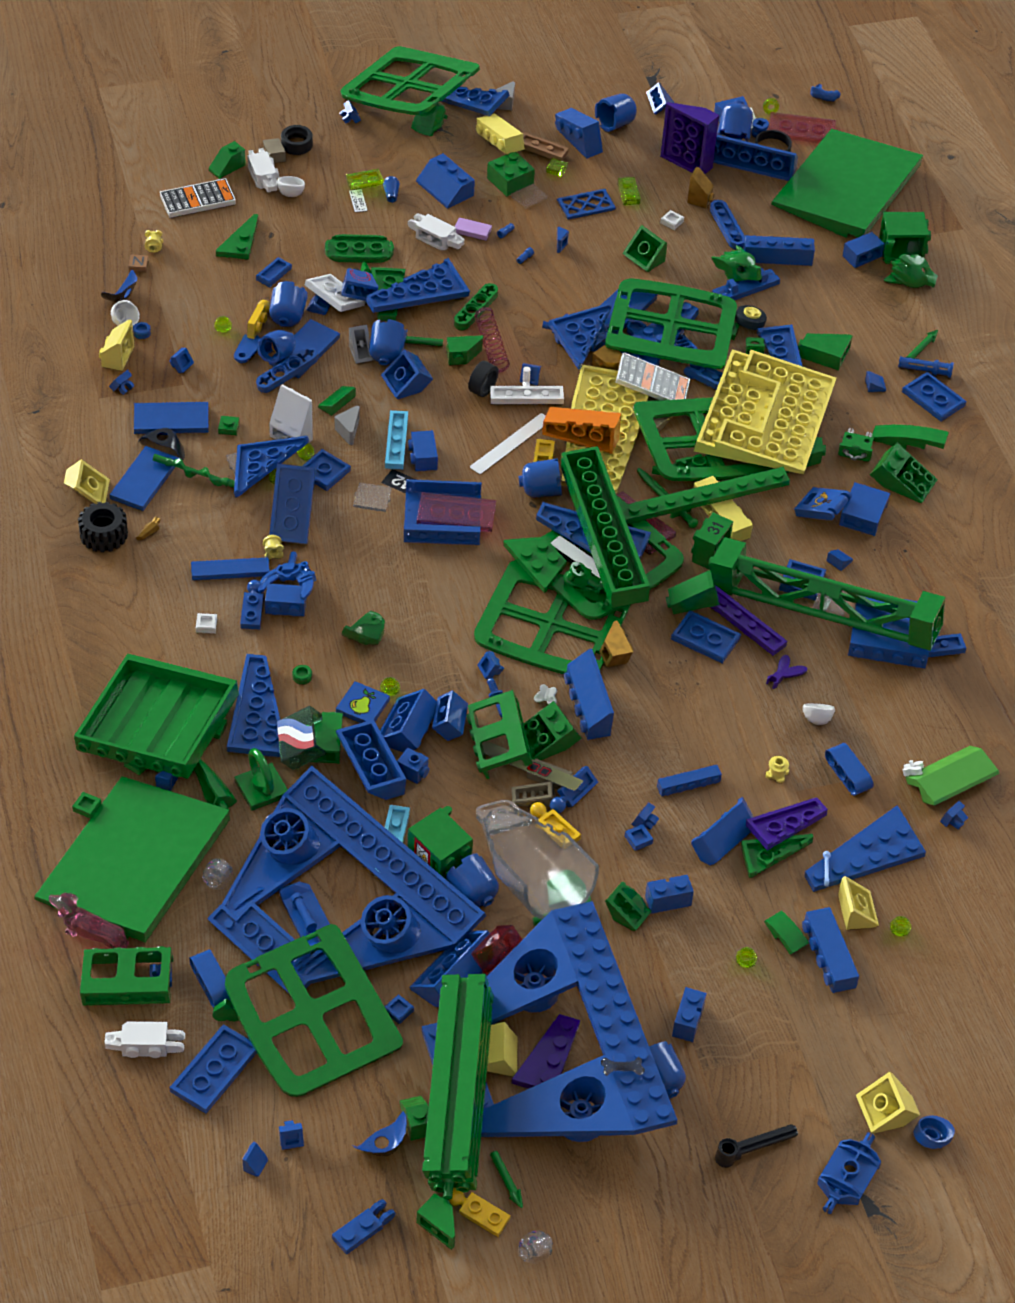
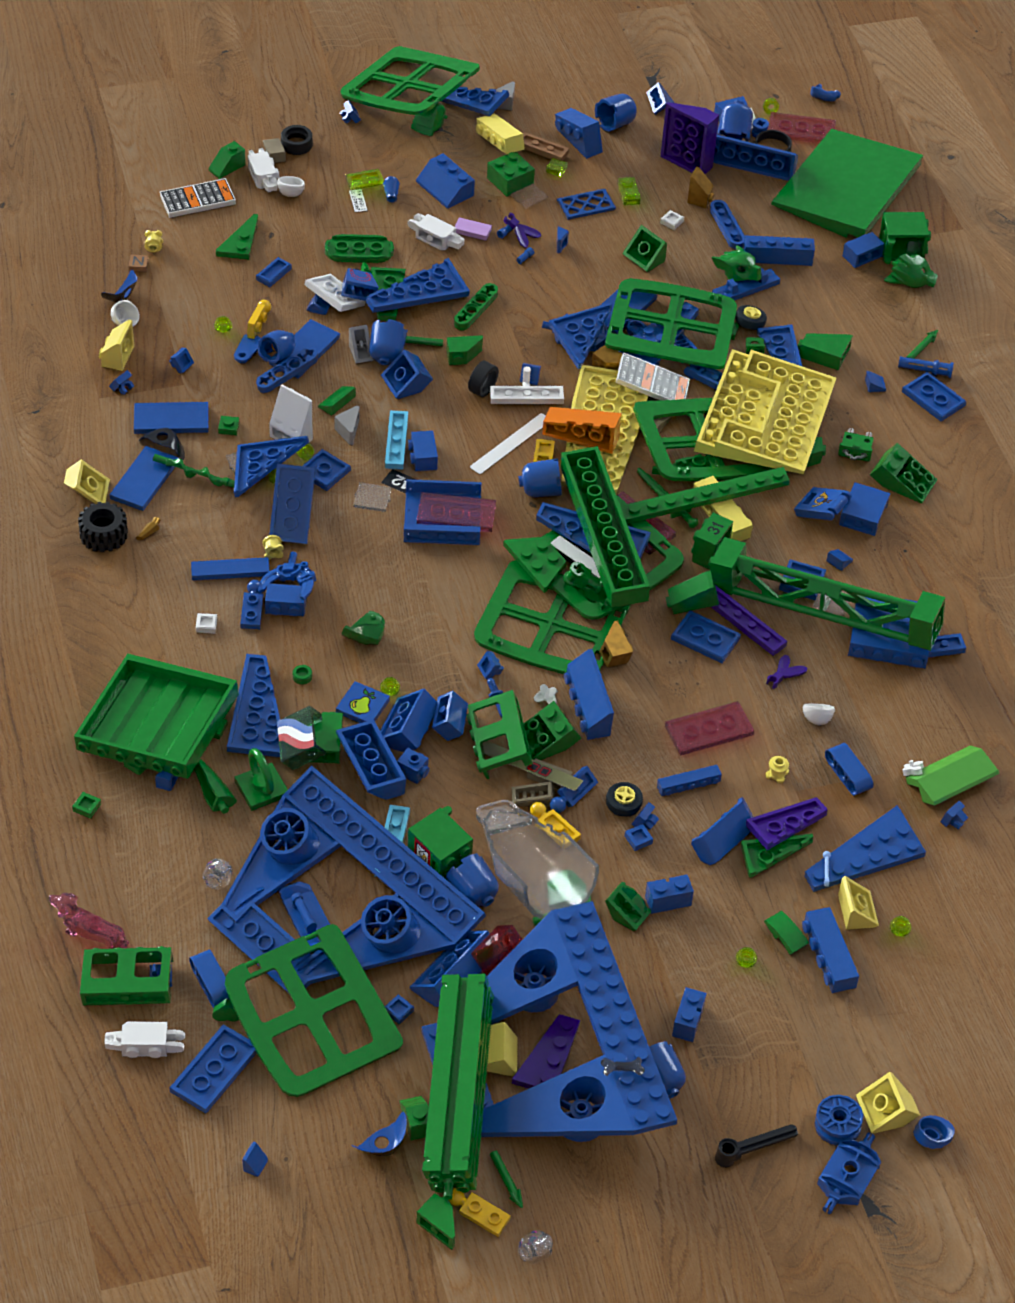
green slope [34,776,230,943] -> none
blue tile [133,322,151,339] -> none
blue cylinder [269,281,308,327] -> none
blue tile [279,1120,304,1150] -> none
blue hinge [332,1199,396,1254] -> none
clear pink piece [474,307,510,373] -> none
green slope [872,424,949,450] -> none
none -> dark purple piece [503,213,541,248]
none -> black wheel [606,782,643,817]
none -> clear pink tile [665,701,754,756]
none -> blue wheel [814,1094,864,1145]

